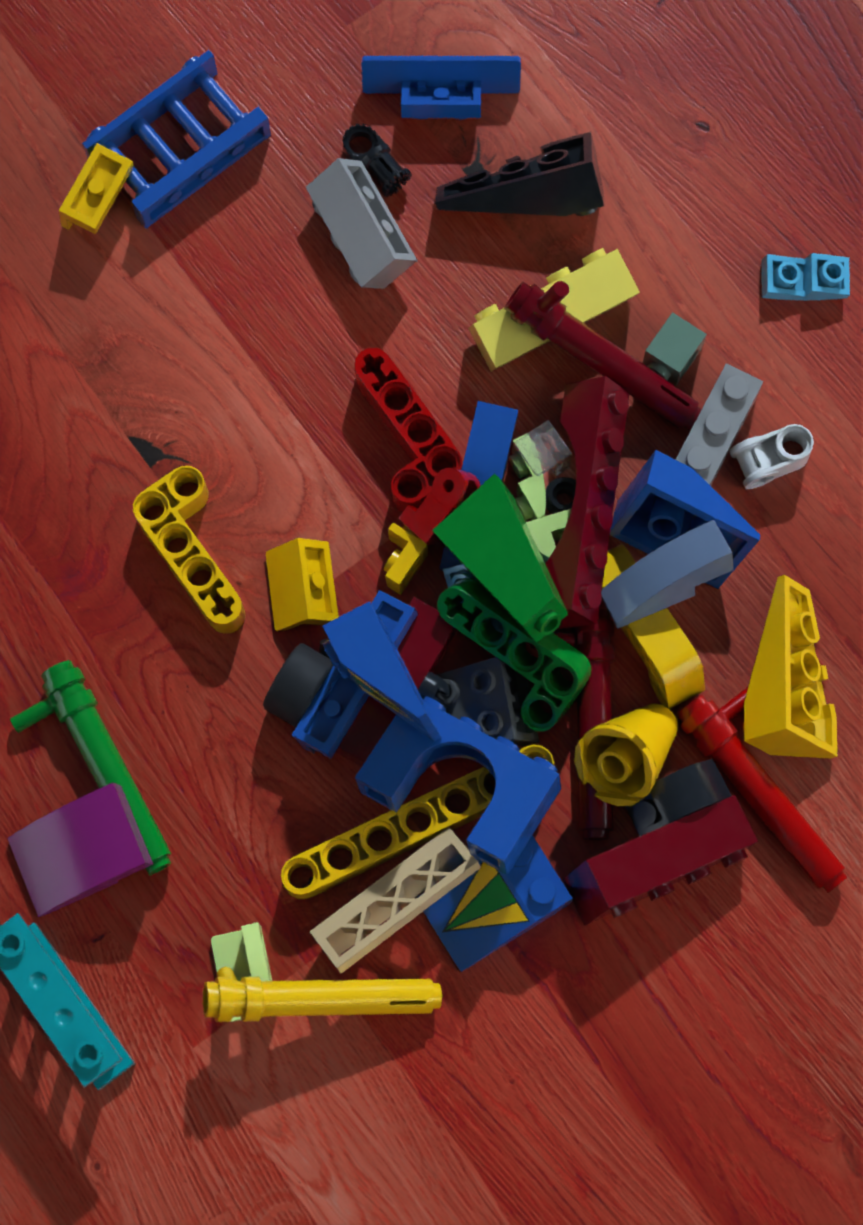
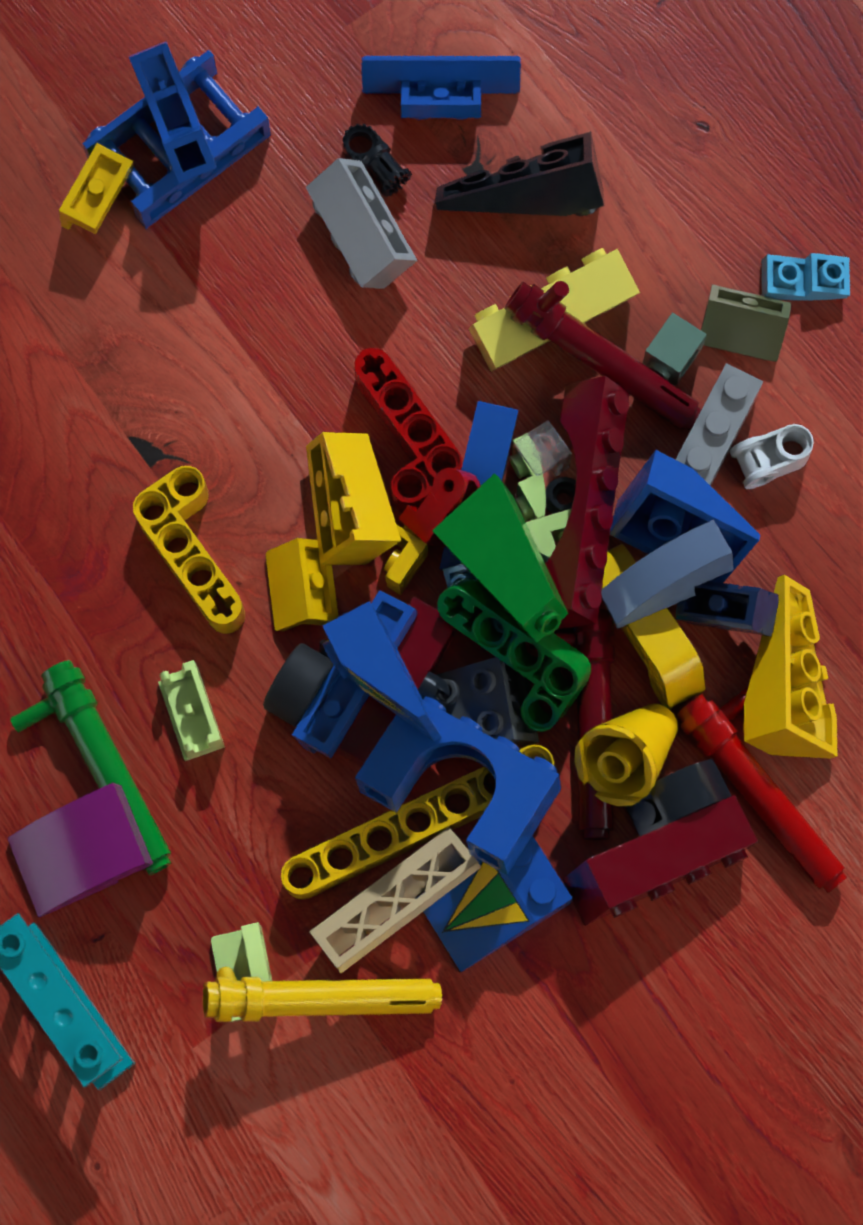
none -> blue arch [129,41,217,183]
none -> yellowish green hinge [158,660,225,761]
none -> yellow wedge [306,432,401,565]
none -> dark blue brick [675,581,779,636]
none -> olive panel [701,284,791,362]

